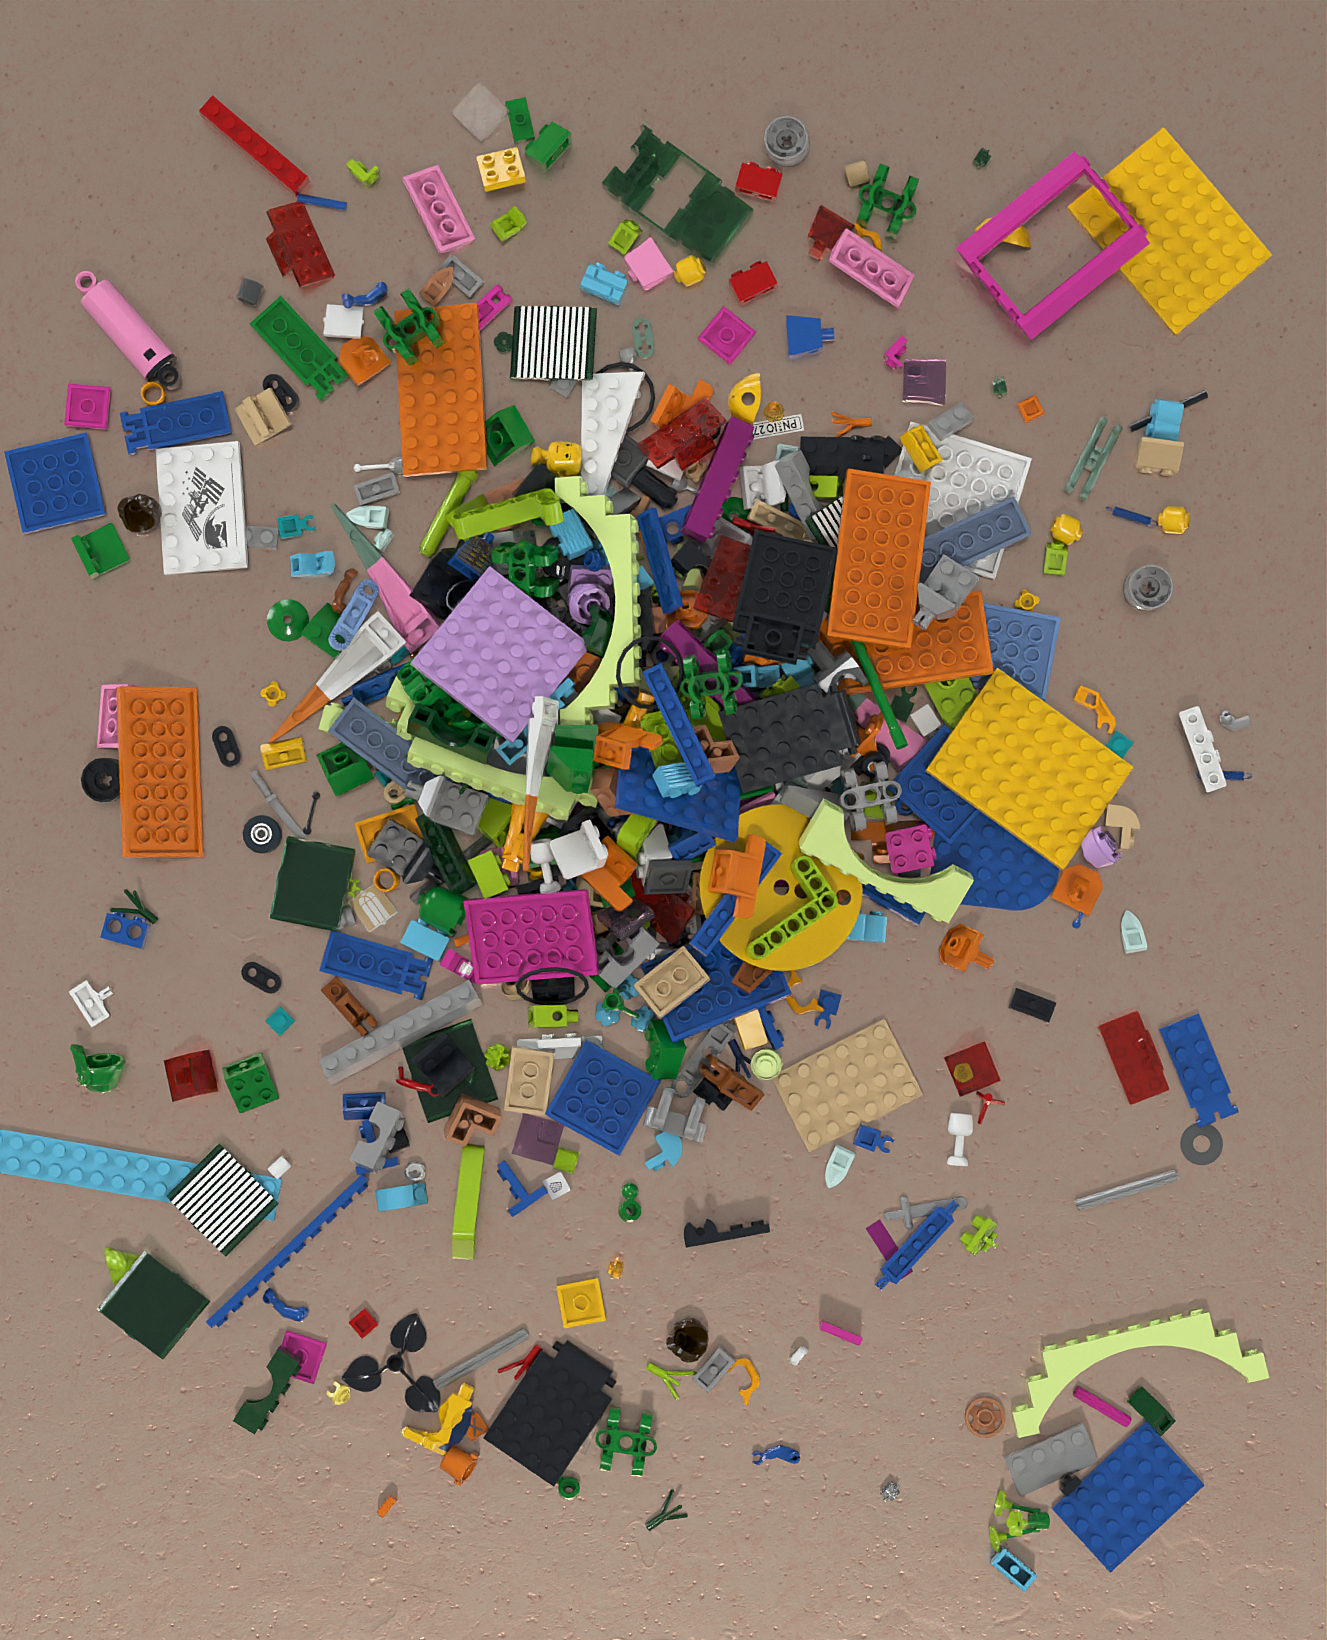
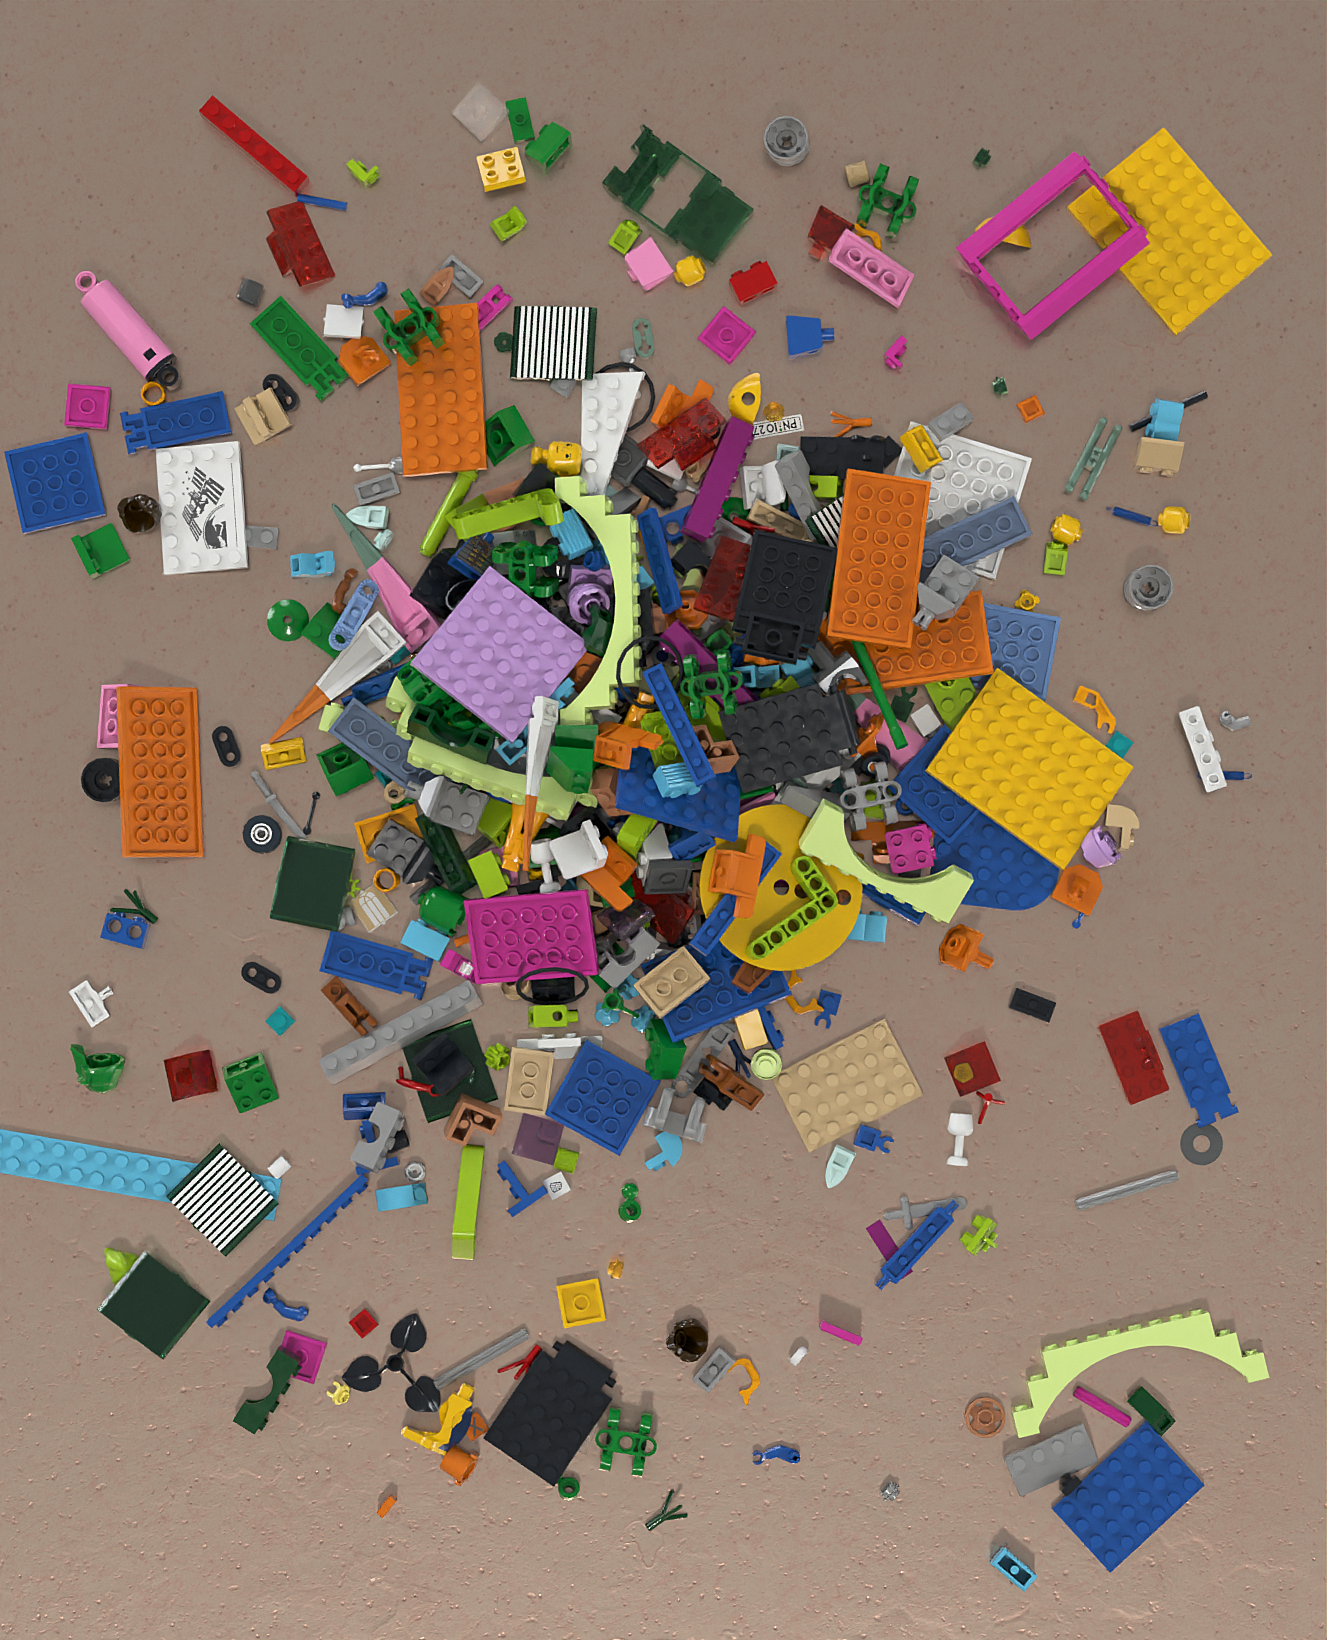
yellow plate [260,681,286,707] -> none
teal plate [276,514,316,539] -> none
bright pink slope [402,165,475,253] -> none
medium azure brick [580,263,629,306] -> none
lime plant [646,1362,696,1400] -> none
black hinge [684,1219,770,1248] -> none
red brick [735,161,783,202] -> none
clear purple plate [903,359,946,406] -> none
lime plant [989,1490,1050,1552] -> none
light aqua plate [1121,910,1147,954] -> none

